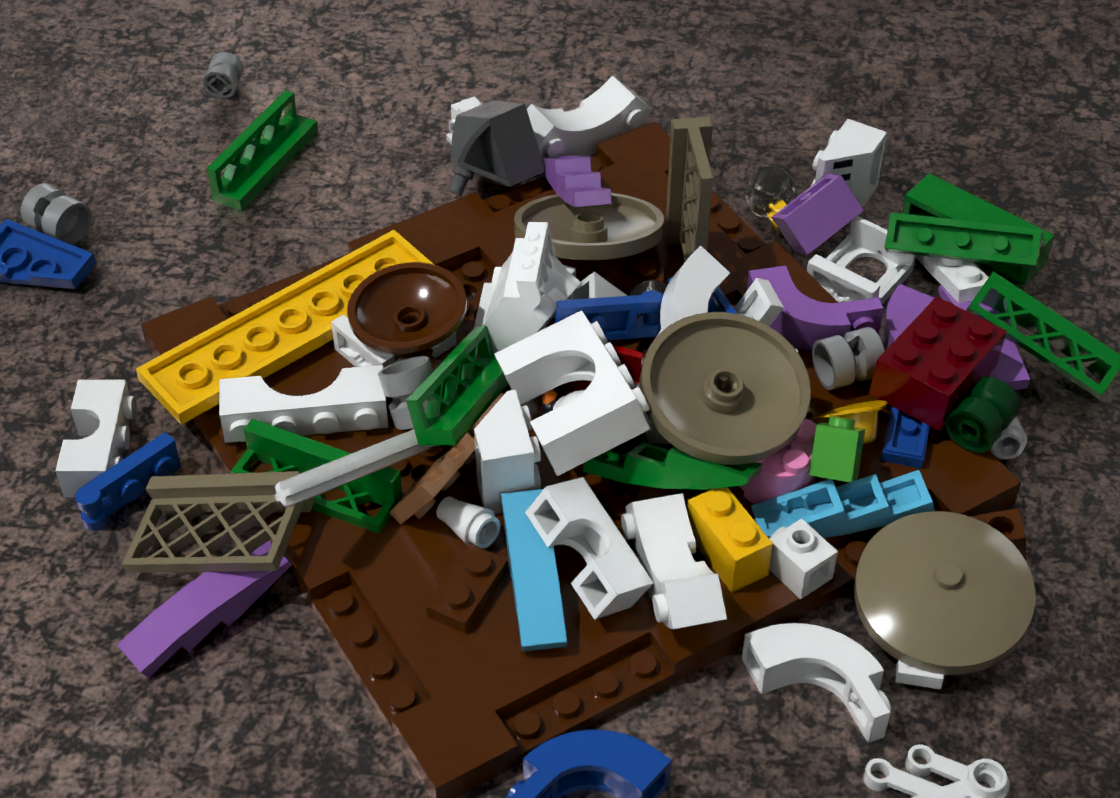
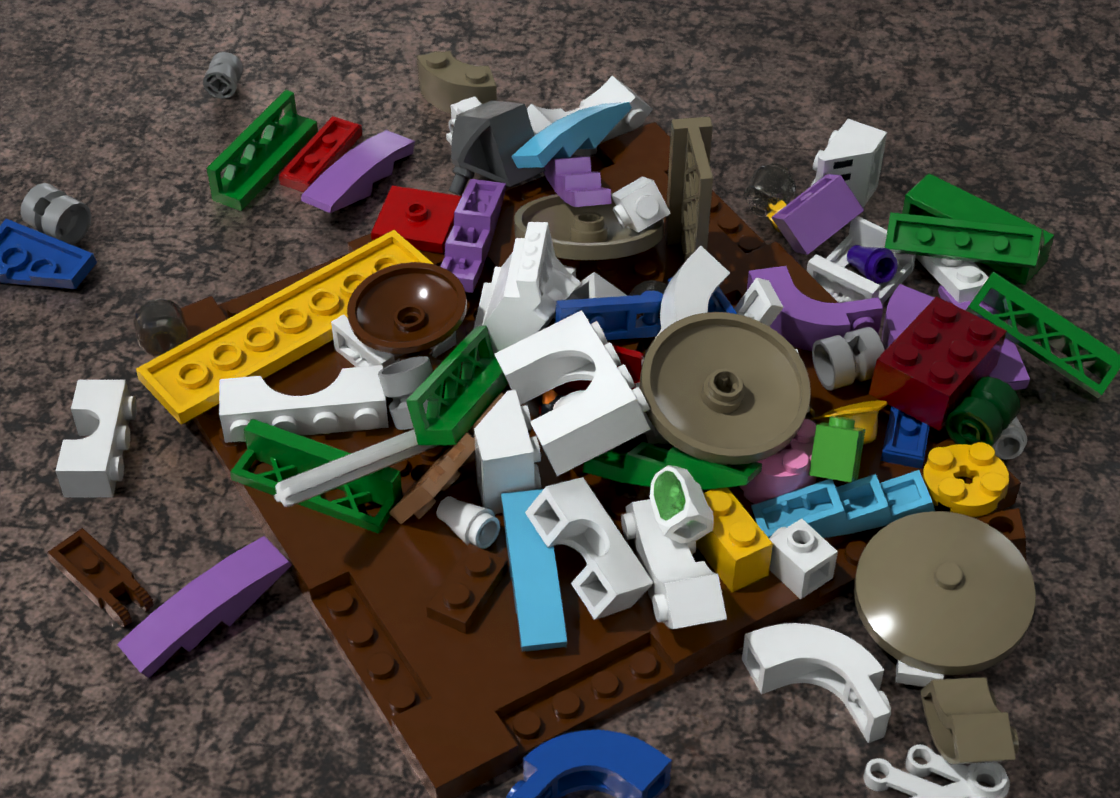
blue plate [75,432,181,531] -> none
dark tan fence [121,471,315,573] -> none
none -> reddish brown hinge [47,528,154,628]
none -> clear smoke head [133,299,188,357]
none -> red tile [278,116,363,193]
none -> medium lavender slope [301,130,415,213]
none -> red plate [371,185,462,254]
none -> dark tan brick [417,51,497,114]
none -> medium lavender slope [440,179,506,293]
none -> medium azure slope [511,102,632,168]
none -> white brick [611,176,671,232]
none -> white rock [649,465,714,544]
none -> dark purple cone [847,245,898,284]
none -> dark tan brick [920,677,1019,764]
none -> yellow plate [922,442,1009,517]

